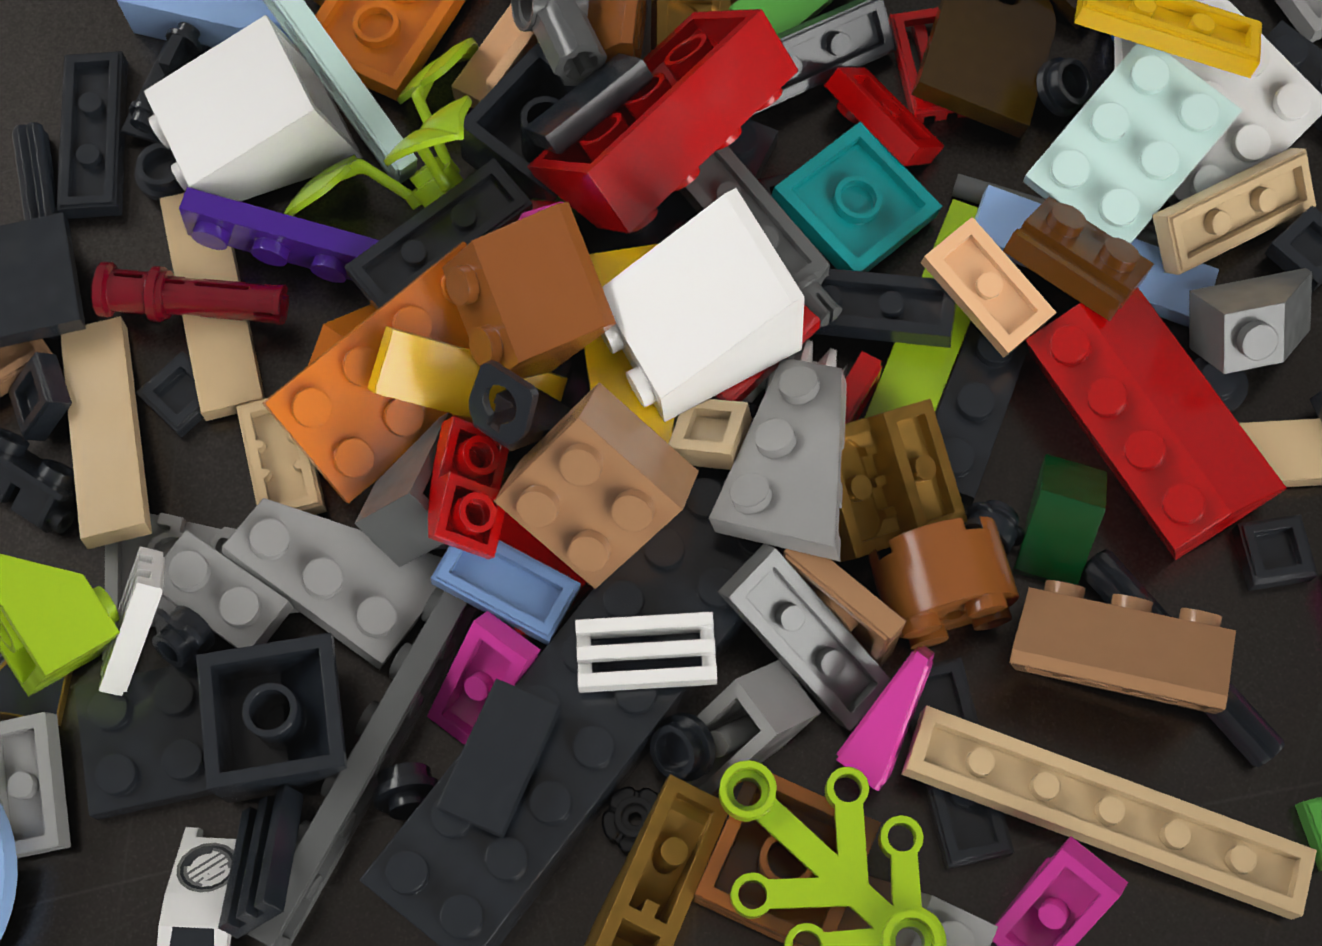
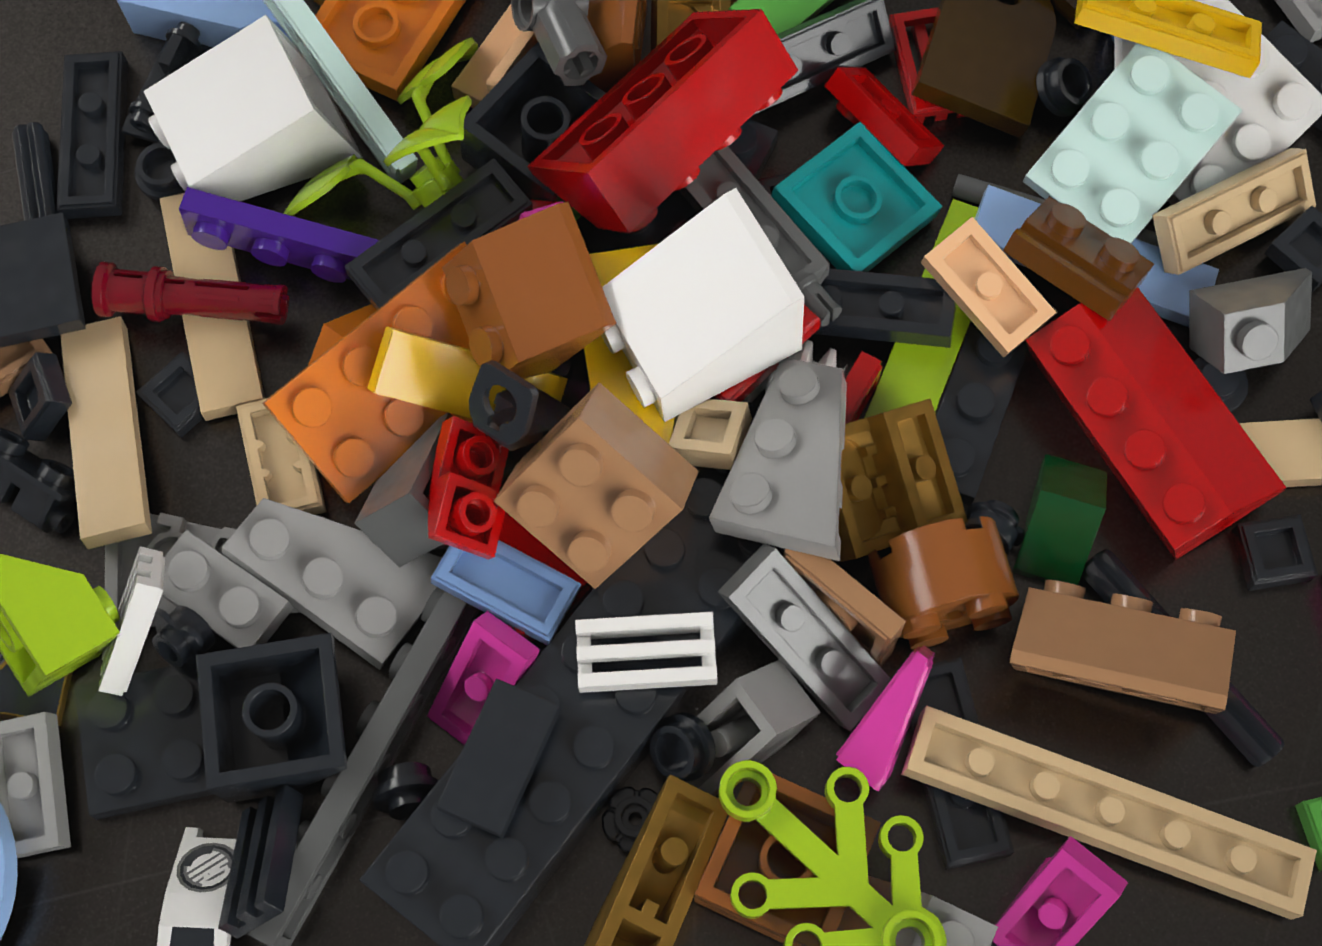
black tile [524,53,654,155] -> none

